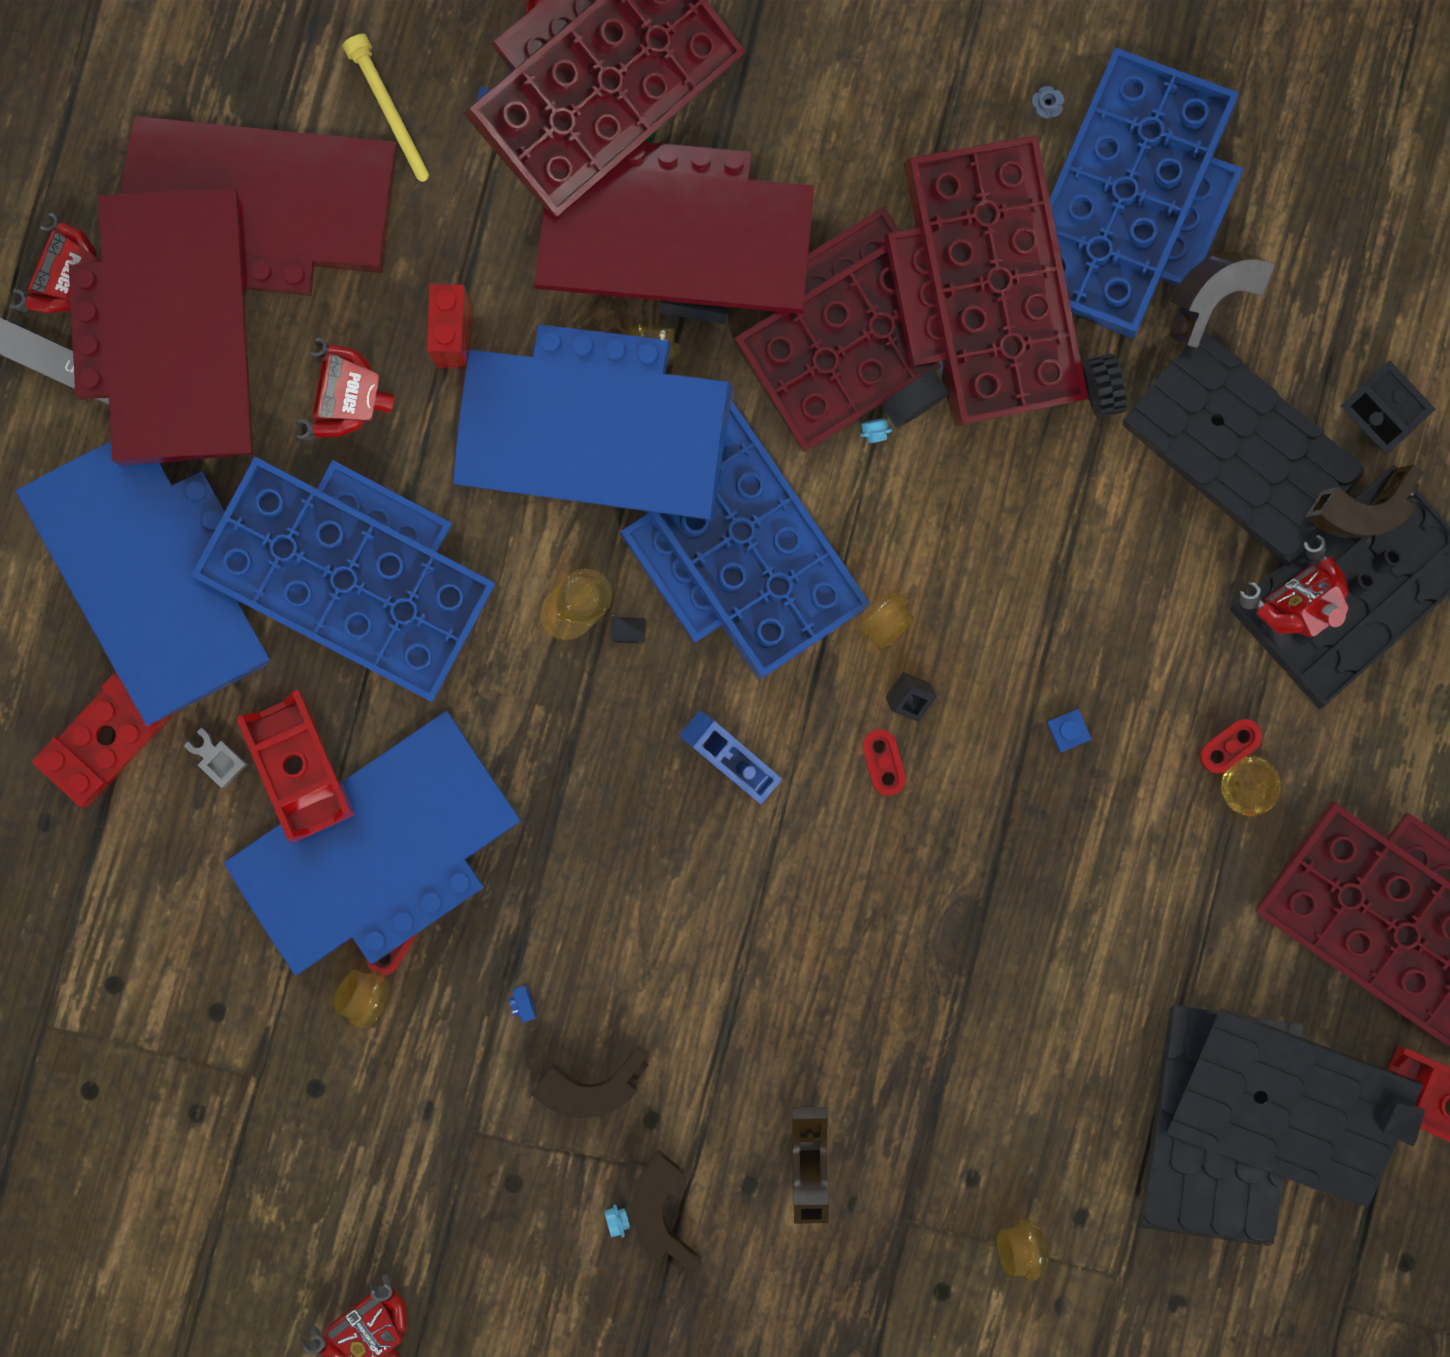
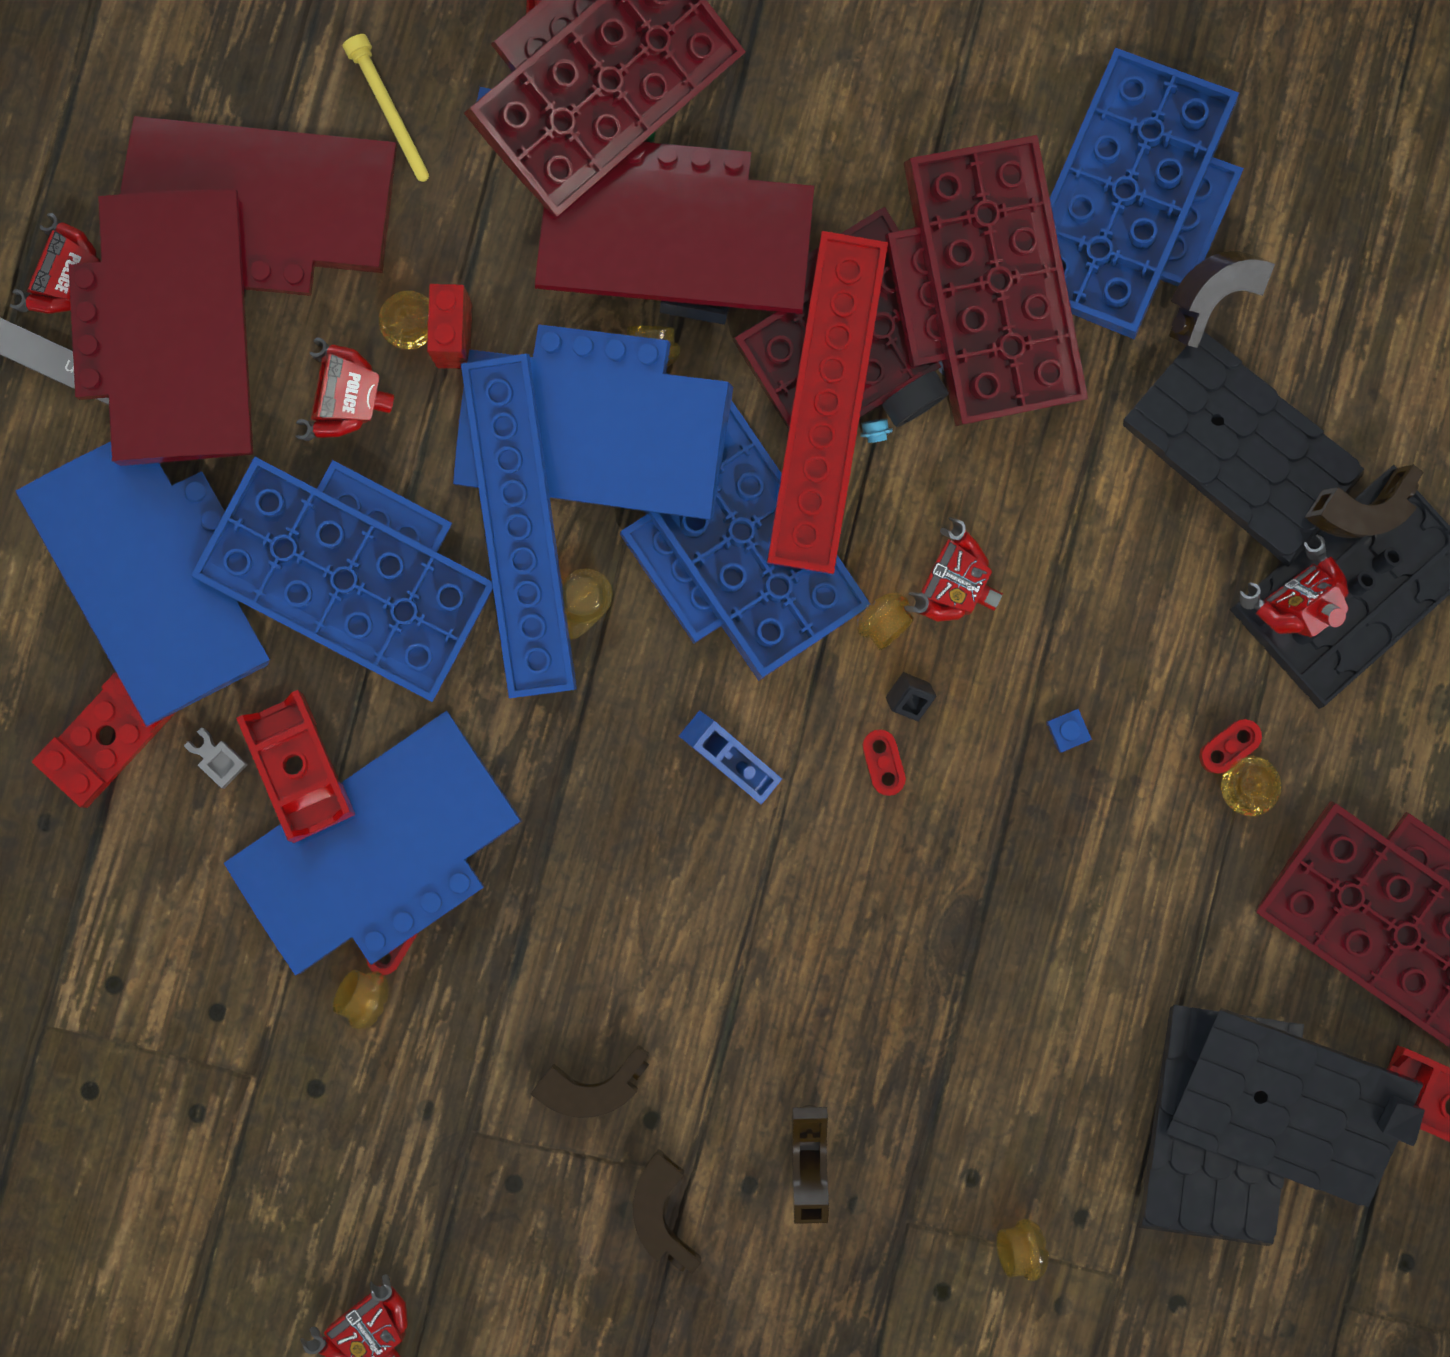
blue plate [509,984,538,1023] -> none
medium azure plate [604,1204,630,1238] -> none
black slope [611,614,646,644] -> none
sand blue plate [1032,86,1064,119] -> none
black tyre [1083,353,1127,419] -> none
black brick [1340,361,1436,455] -> none
none -> clear yellow piece [378,291,429,350]
none -> blue plate [461,354,577,698]
none -> red plate [767,231,888,574]
none -> torso [905,517,1003,622]

